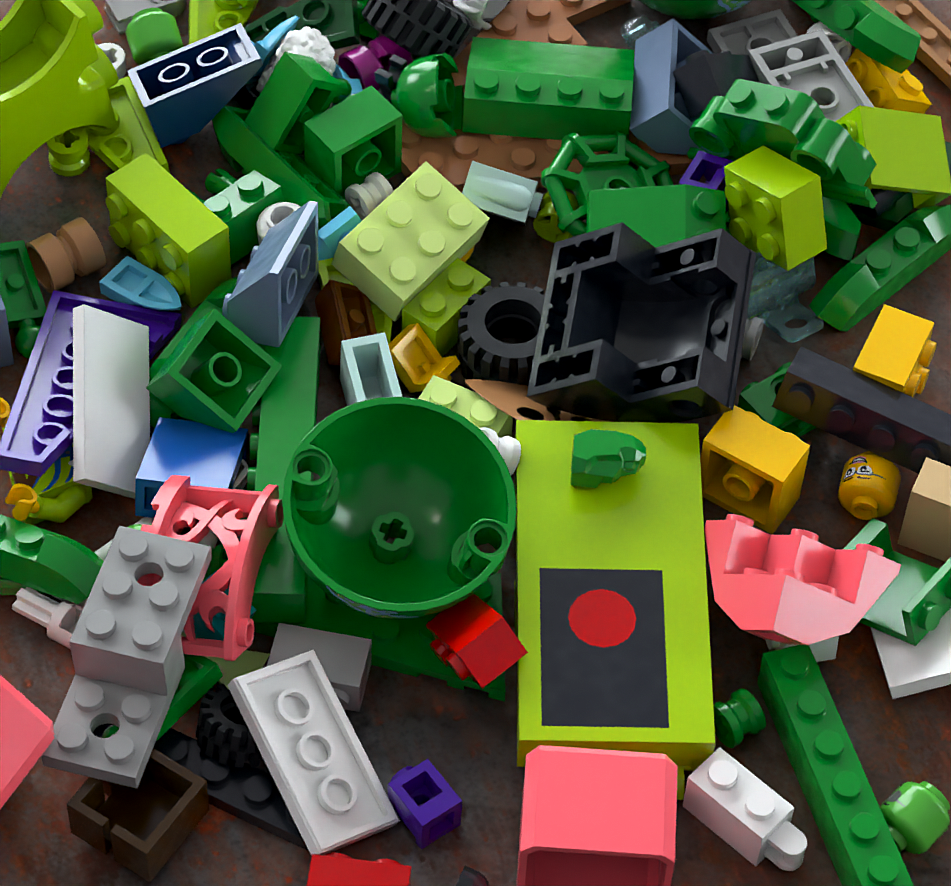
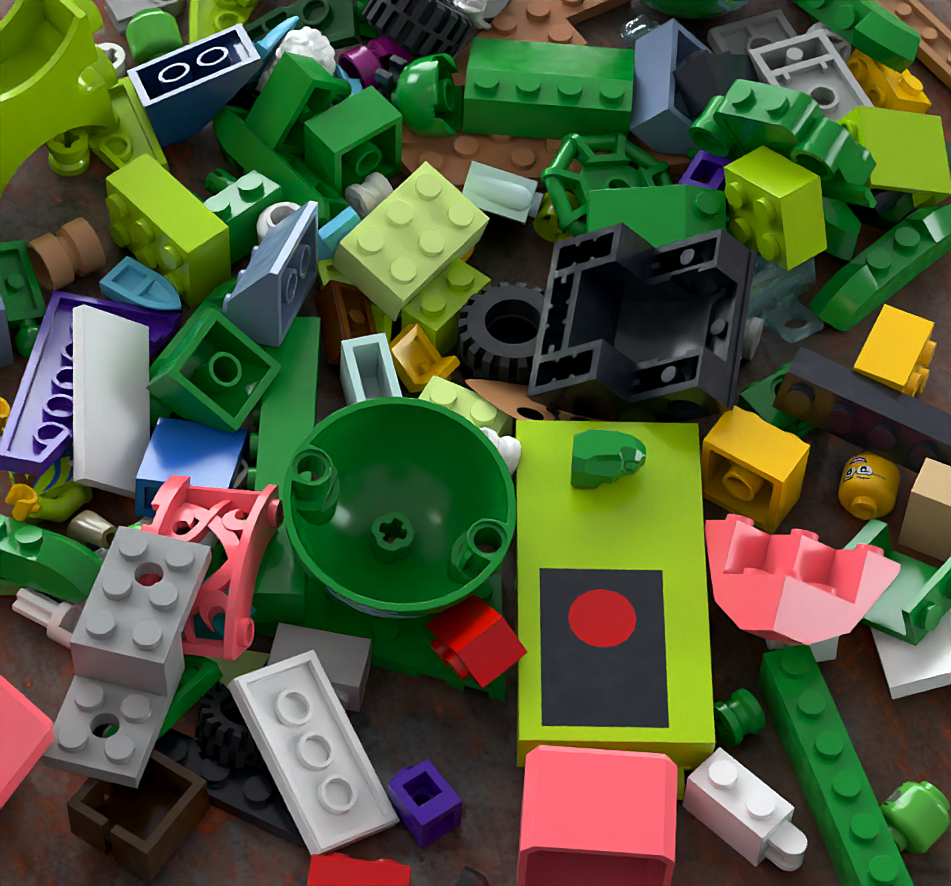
none -> dark tan arm [66,510,117,549]

